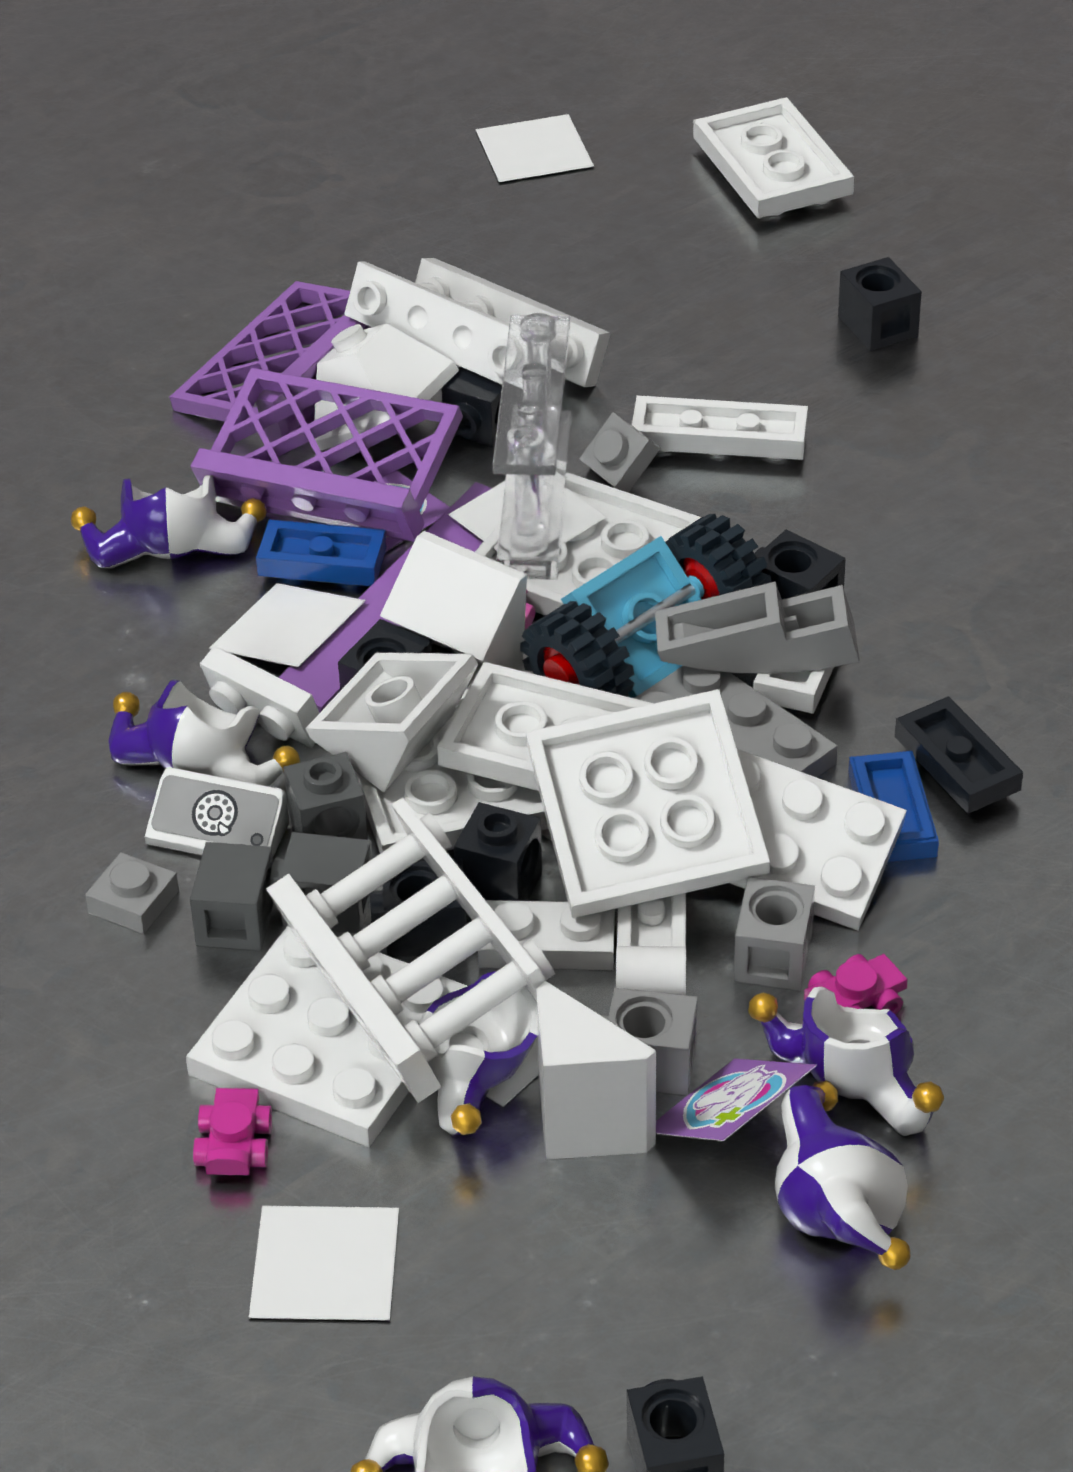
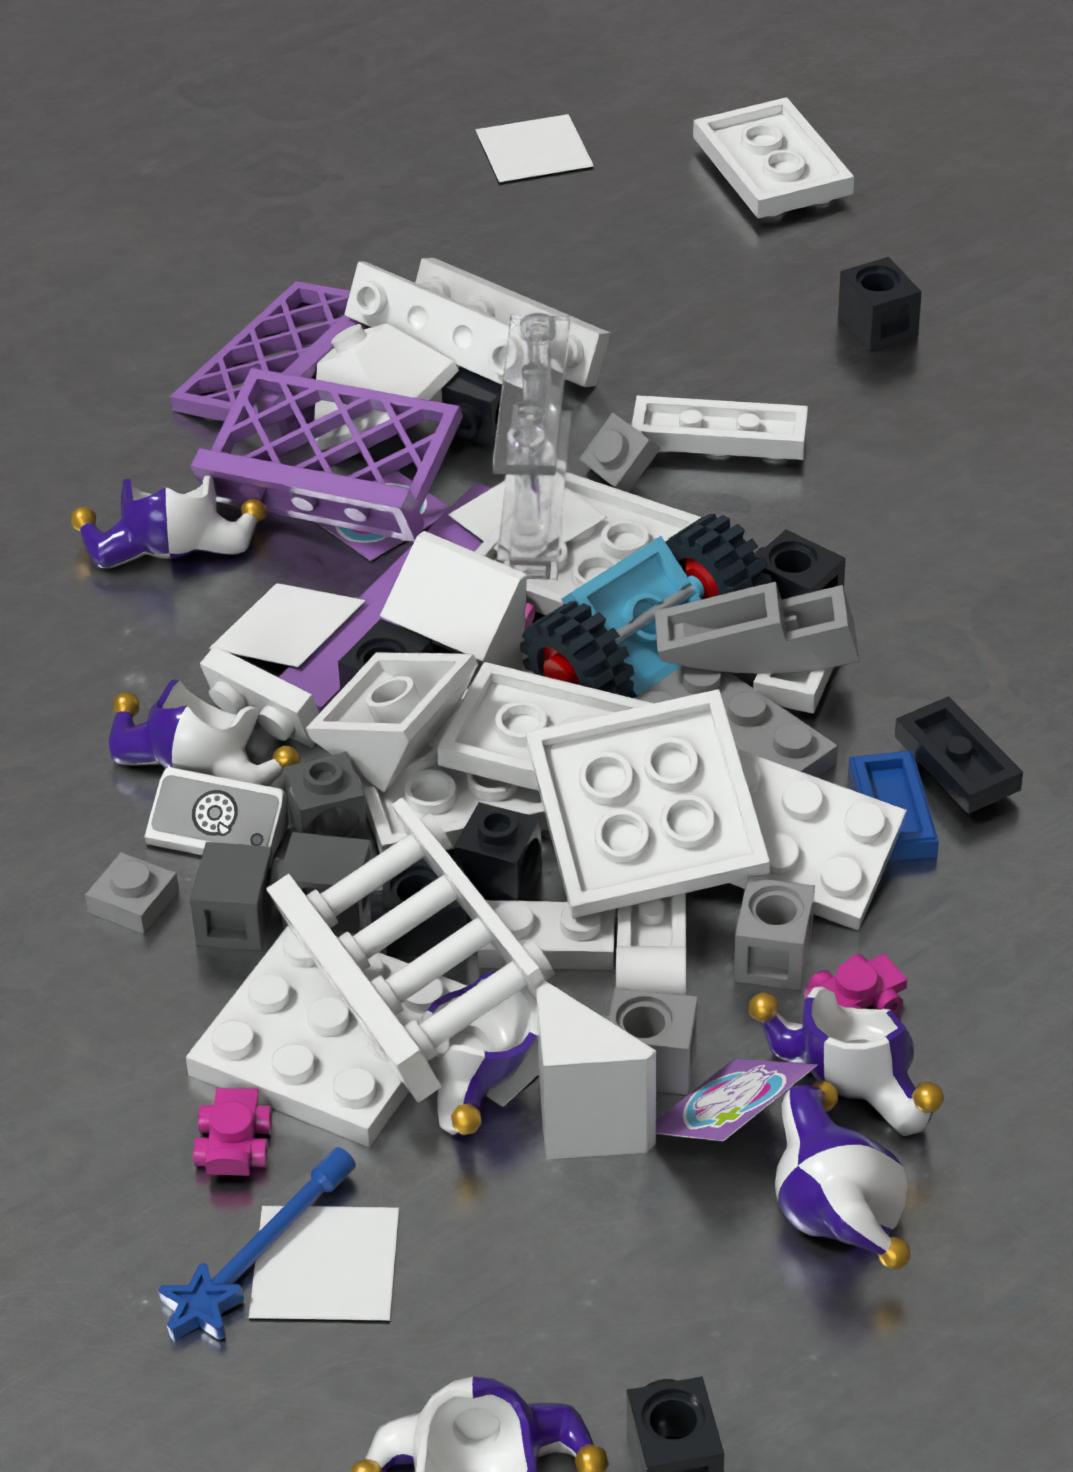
blue plate [256,519,387,586] -> none
none -> blue piece [159,1147,356,1341]

